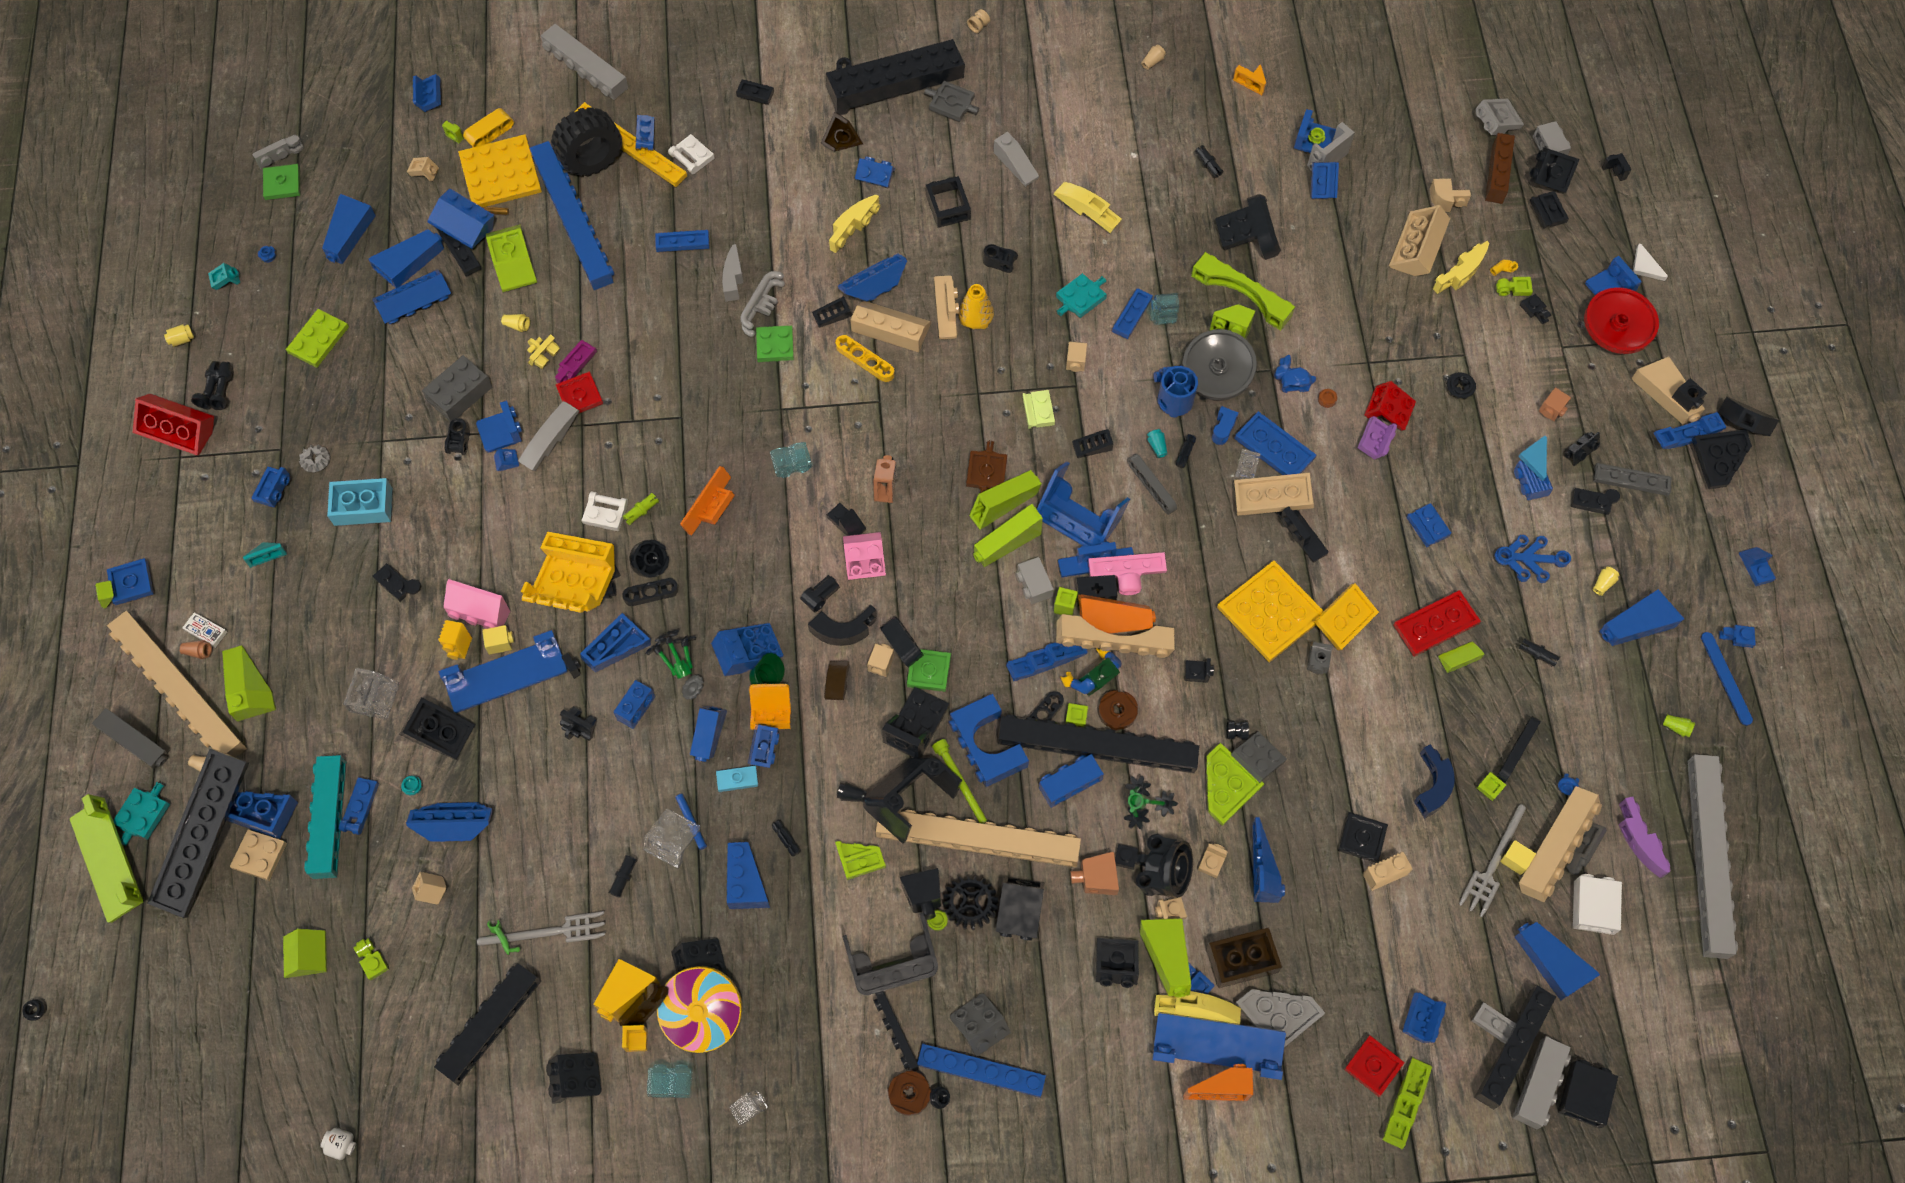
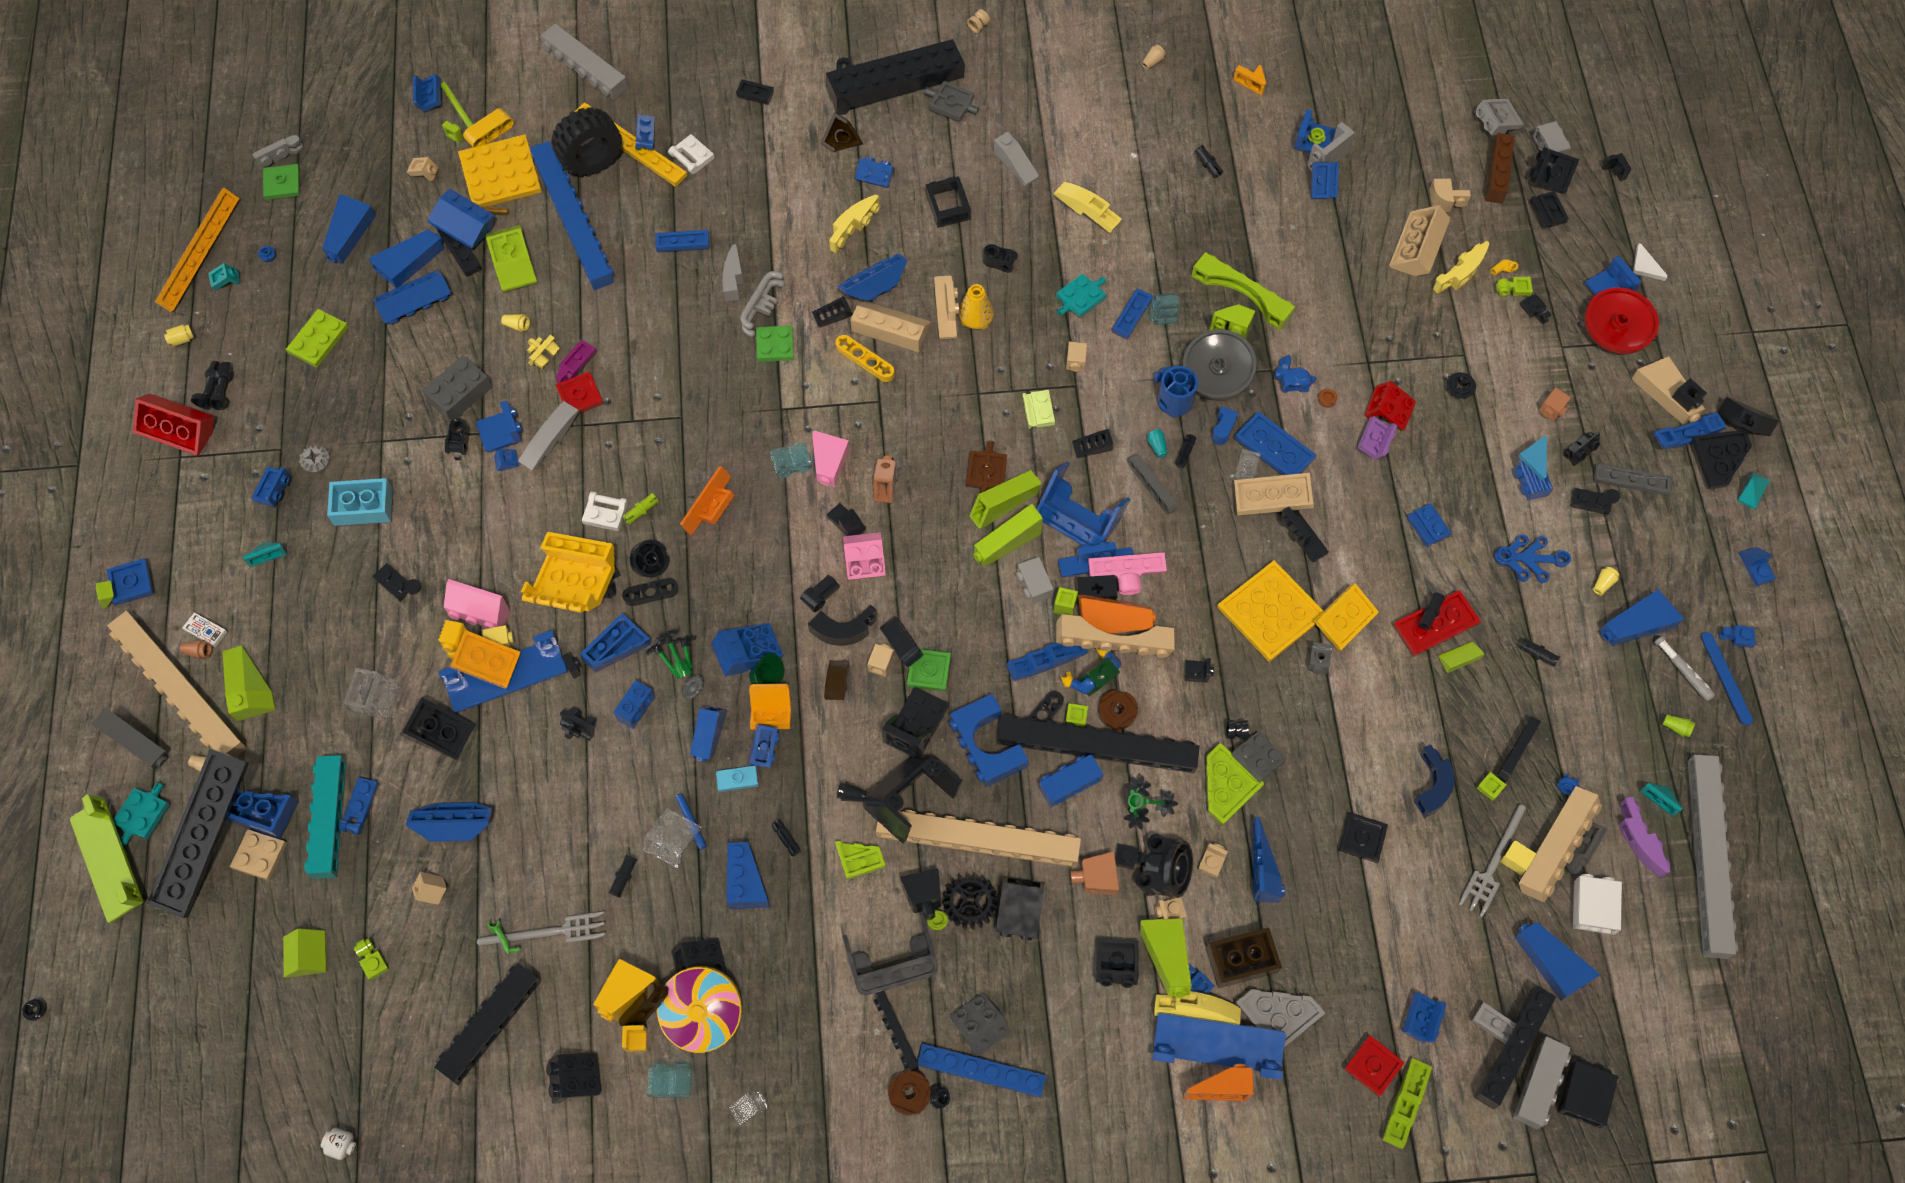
teal plate [401,776,422,796] -> none
lime piece [932,739,987,824] -> none
black piece [1215,194,1281,260] -> none
tan brick [1363,852,1413,891] -> none
none -> light orange plate [155,188,239,312]
none -> lime bar [440,82,473,128]
none -> light orange plate [450,630,520,689]
none -> bright pink slope [812,430,849,487]
none -> black pin [1419,592,1445,630]
none -> teal slope [1640,783,1683,817]
none -> light grey piece [1654,636,1715,701]
none -> teal slope [1737,471,1770,510]

